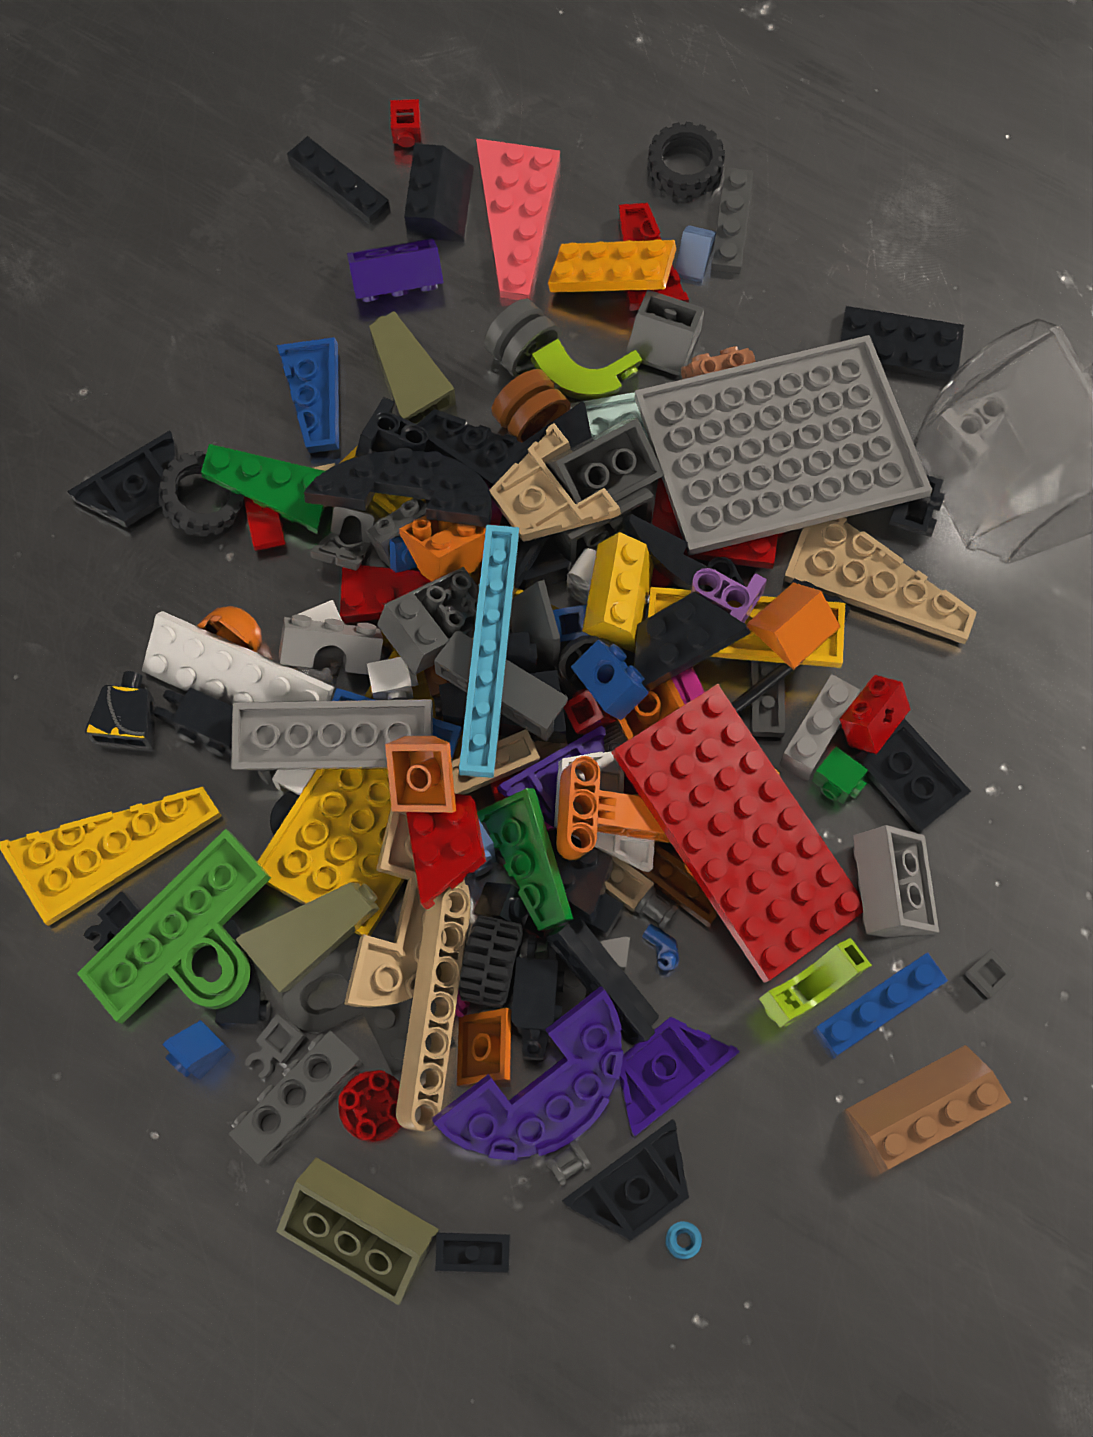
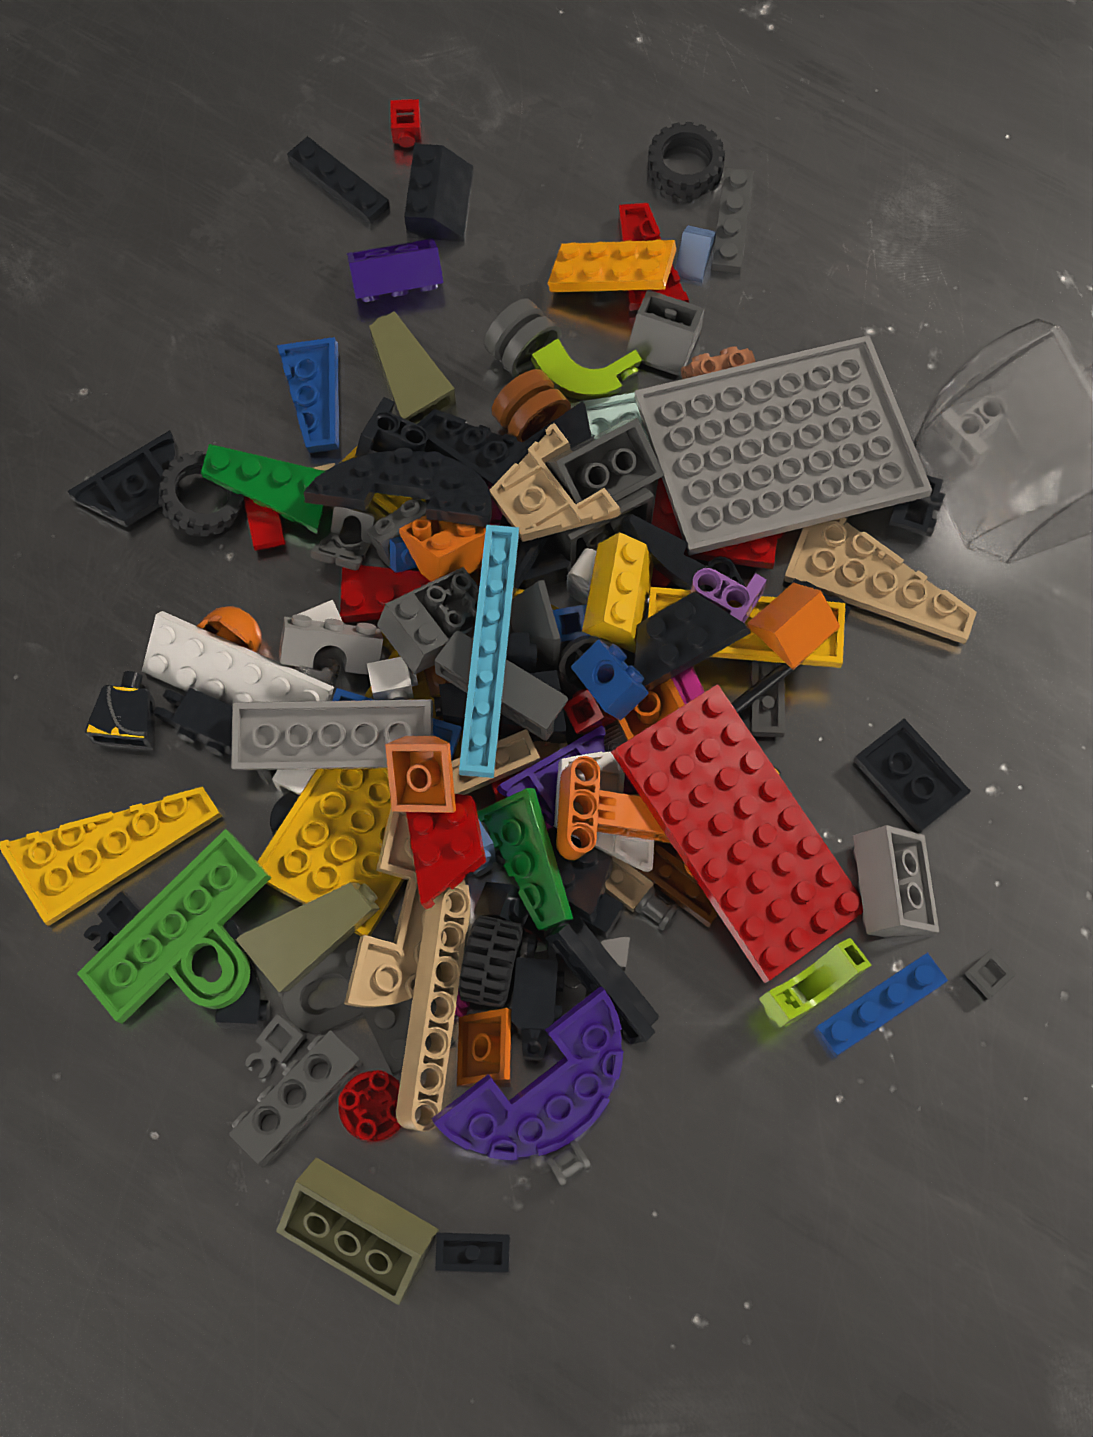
blue slope [162,1020,230,1080] -> none
coral wing [476,138,560,300] -> none
black wing [562,1119,689,1242] -> none
dark purple wing [619,1017,740,1138] -> none
blue arm [642,923,680,971] -> none
dark azure plate [666,1221,702,1259] -> none
light grey arch [779,674,860,782] -> none
green brick [812,746,868,804] -> none
black plate [840,306,965,382] -> none
red brick [840,675,911,754] -> none
medium nougat slope [845,1045,1011,1174] -> none

